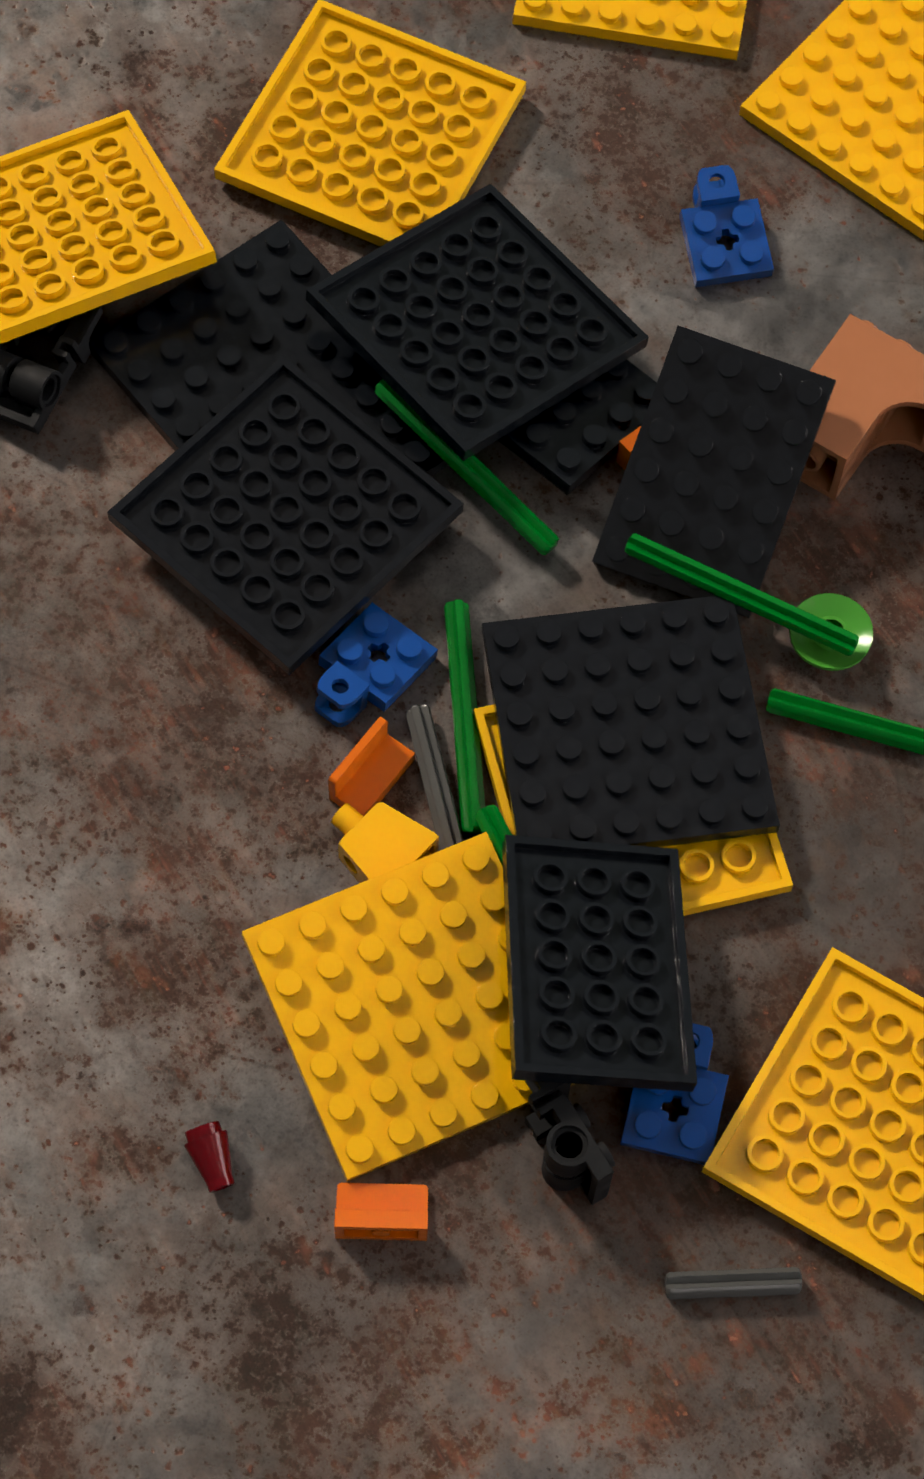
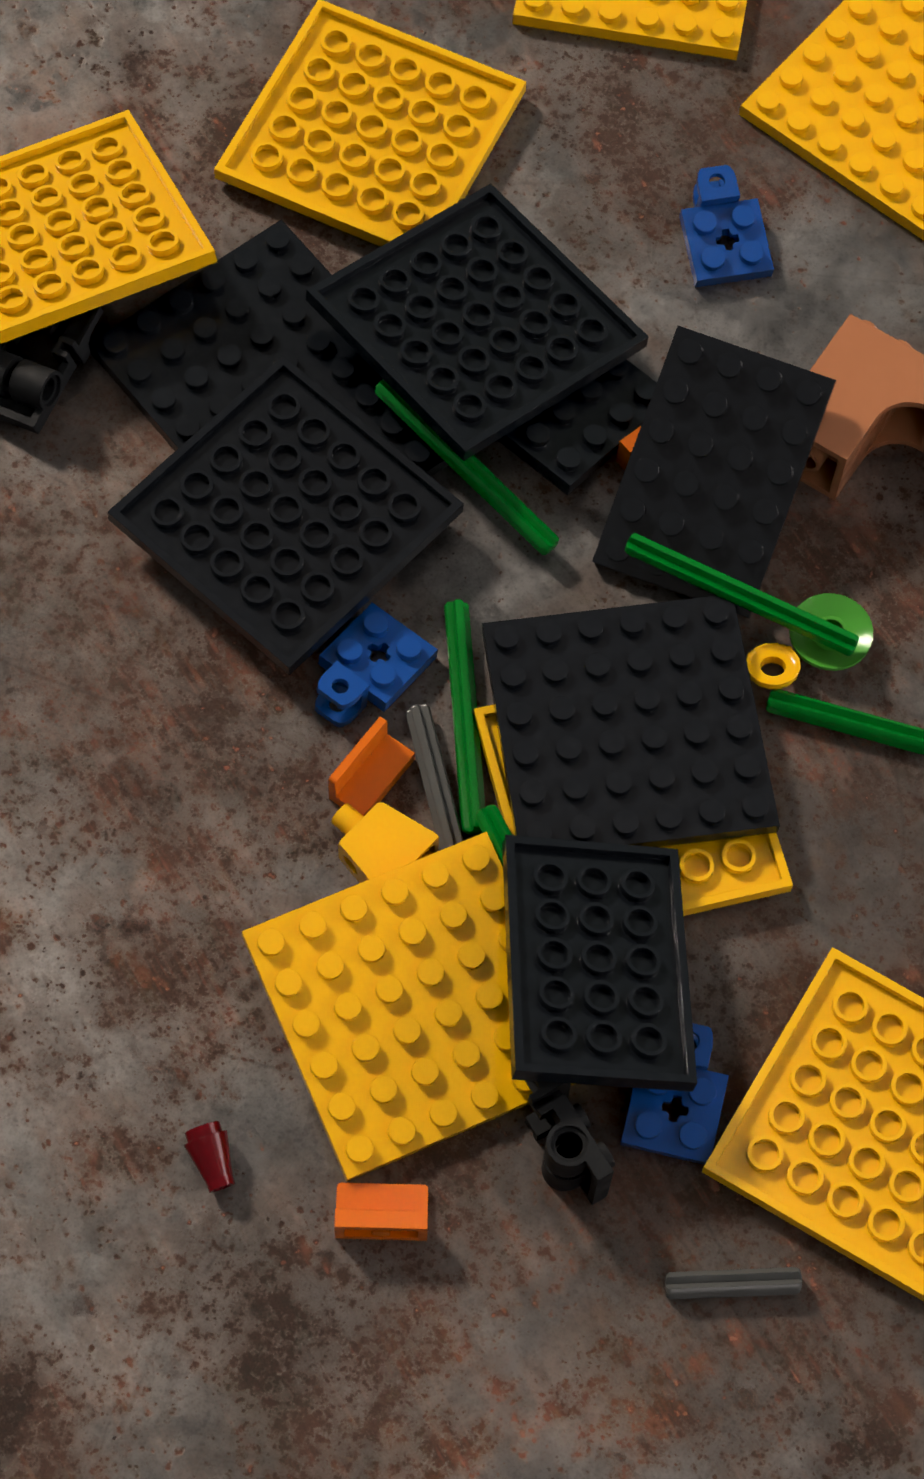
none -> yellow piece [746,643,801,690]

